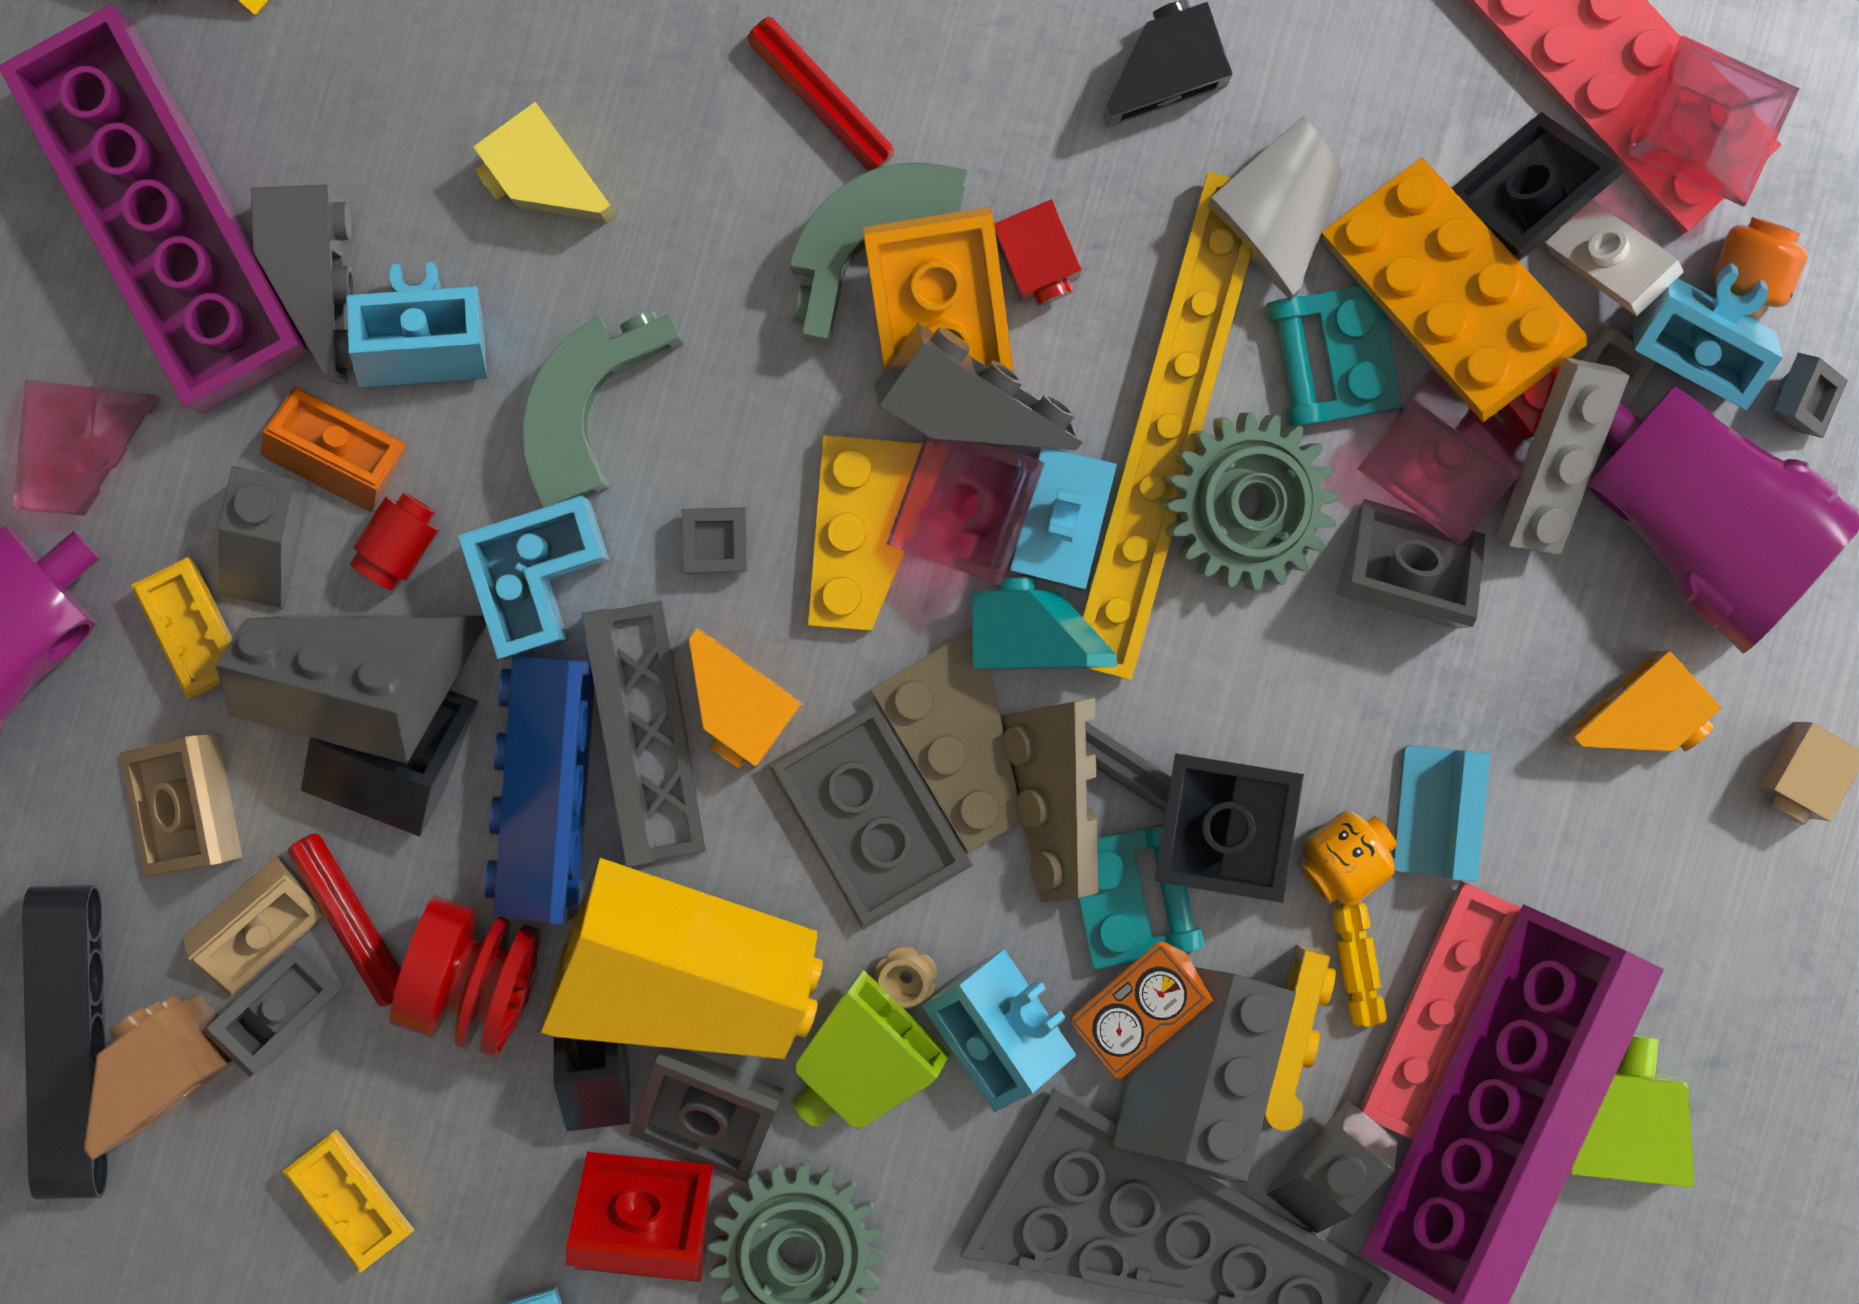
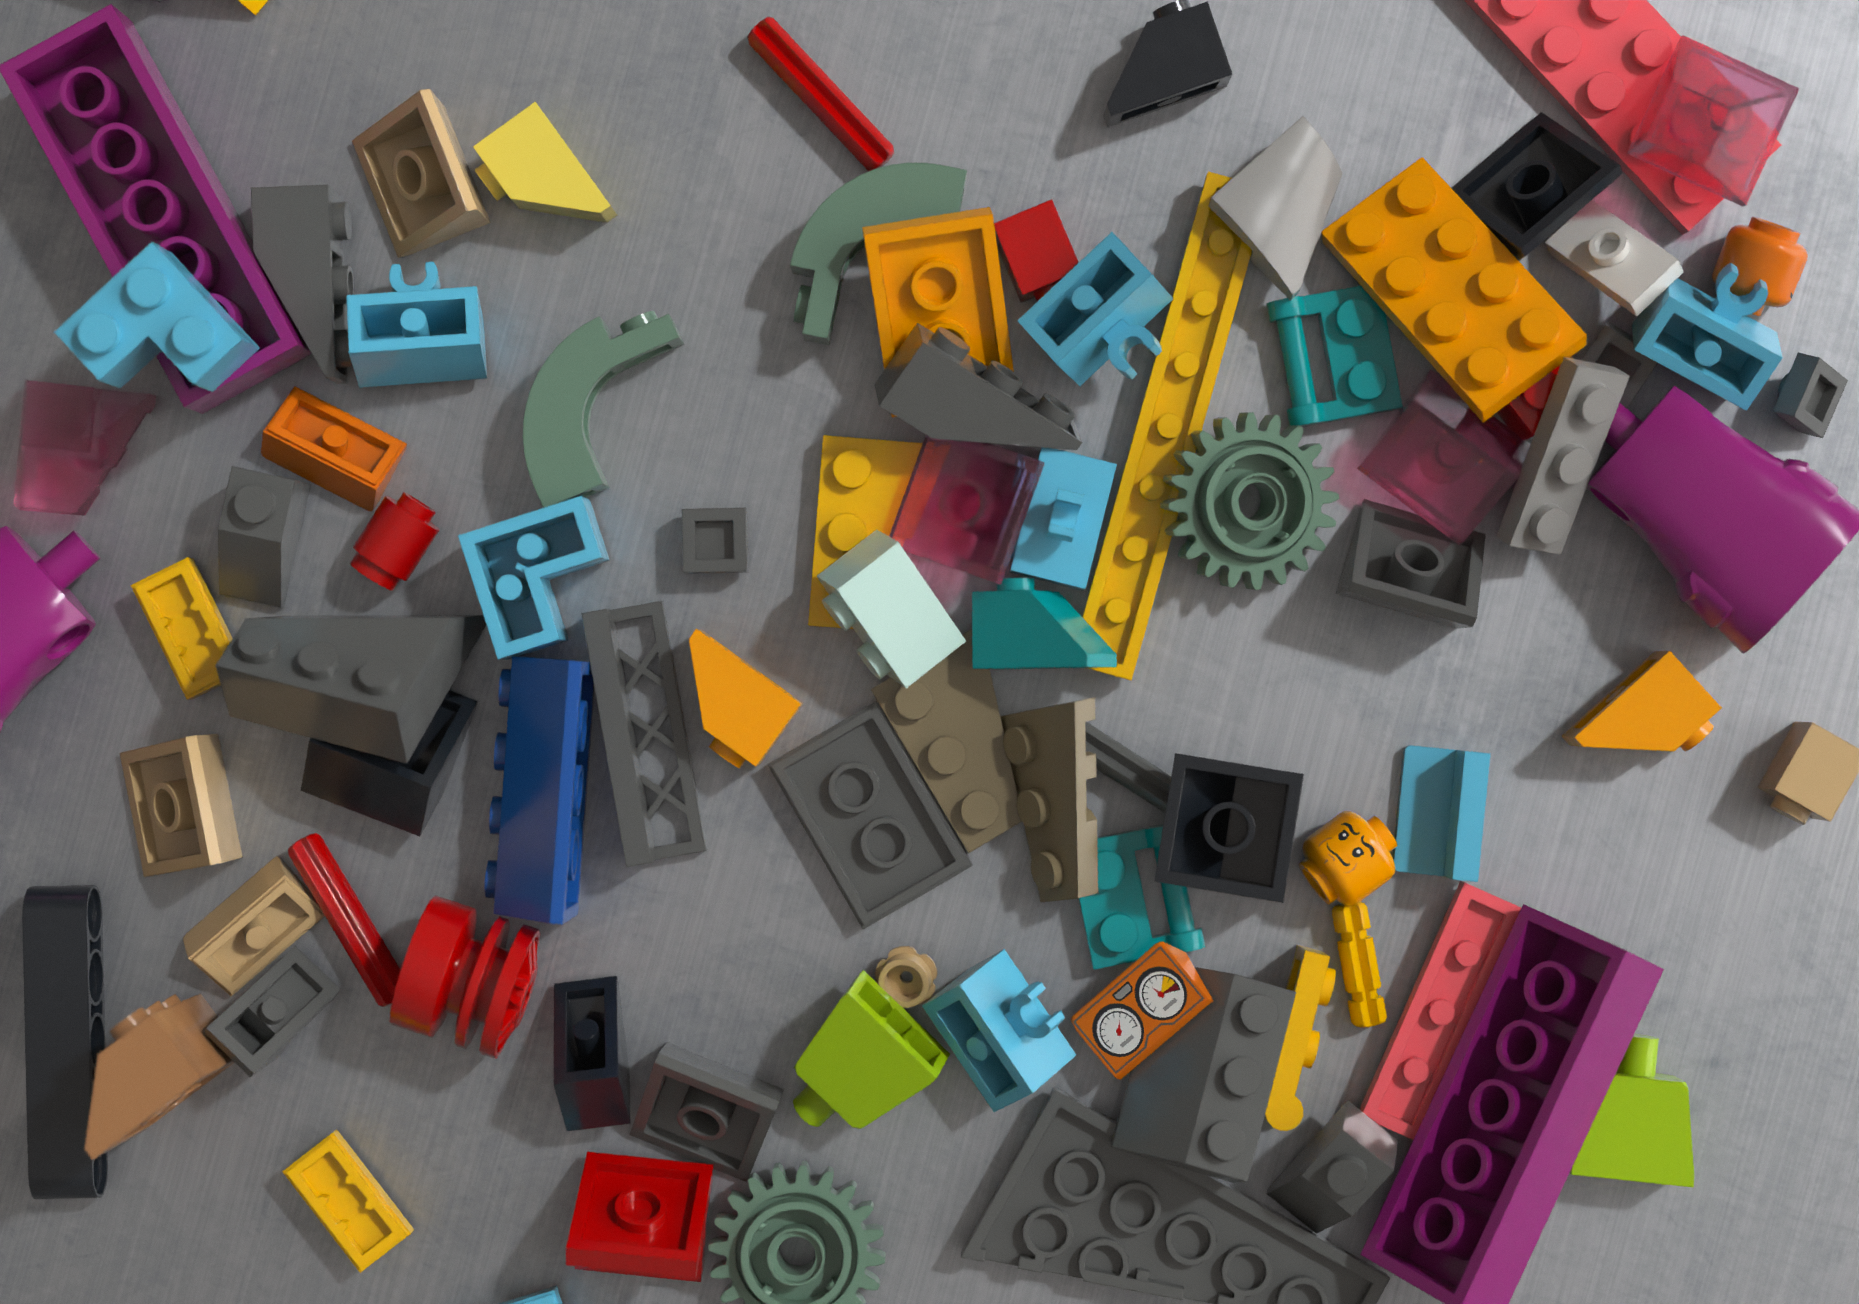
yellow slope [541,858,823,1059] -> none
none -> medium azure brick [54,242,260,392]
none -> tan slope [352,89,491,258]
none -> light aqua brick [817,529,966,688]
none -> medium azure brick [1017,232,1173,386]

